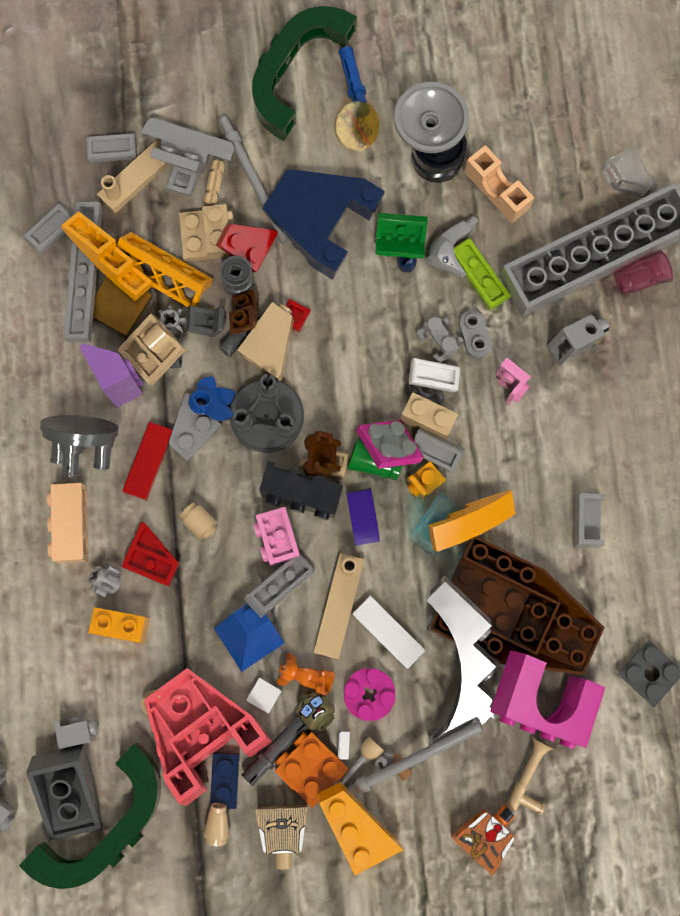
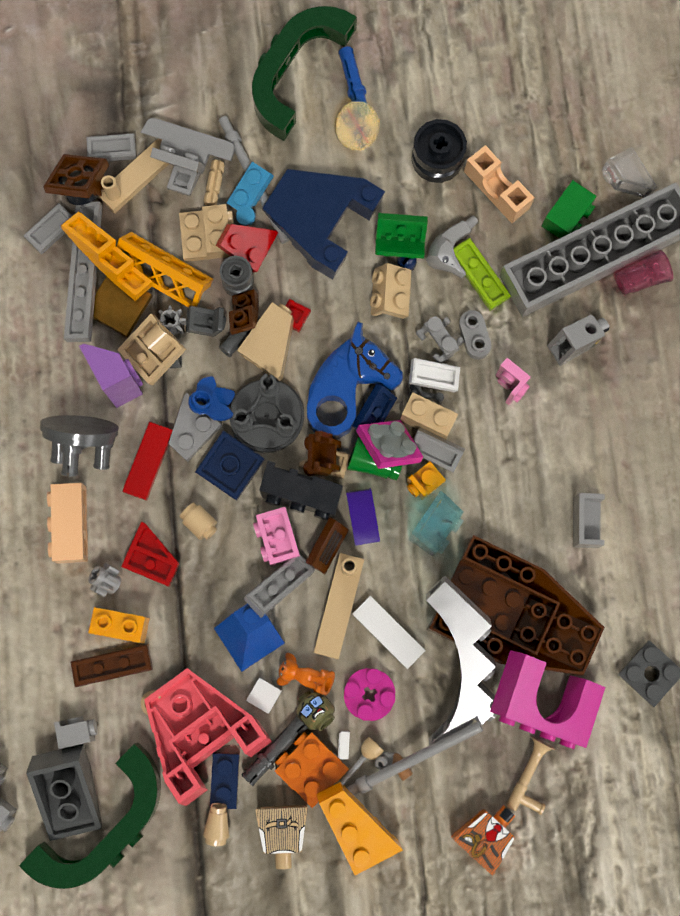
light grey dish [394,82,469,153] -> none
light orange slope [428,489,516,552] -> none
none -> reddish brown piece [43,154,109,205]
none -> reddish brown tile [70,644,153,687]
none -> dark blue tile [195,431,265,500]
none -> dark azure hinge [227,162,274,226]
none -> reddish brown tile [305,518,349,574]
none -> blue animal [307,322,403,439]
none -> dark blue plate [352,384,397,430]
none -> tan bracket [370,263,412,319]
none -> green brick [541,180,597,239]

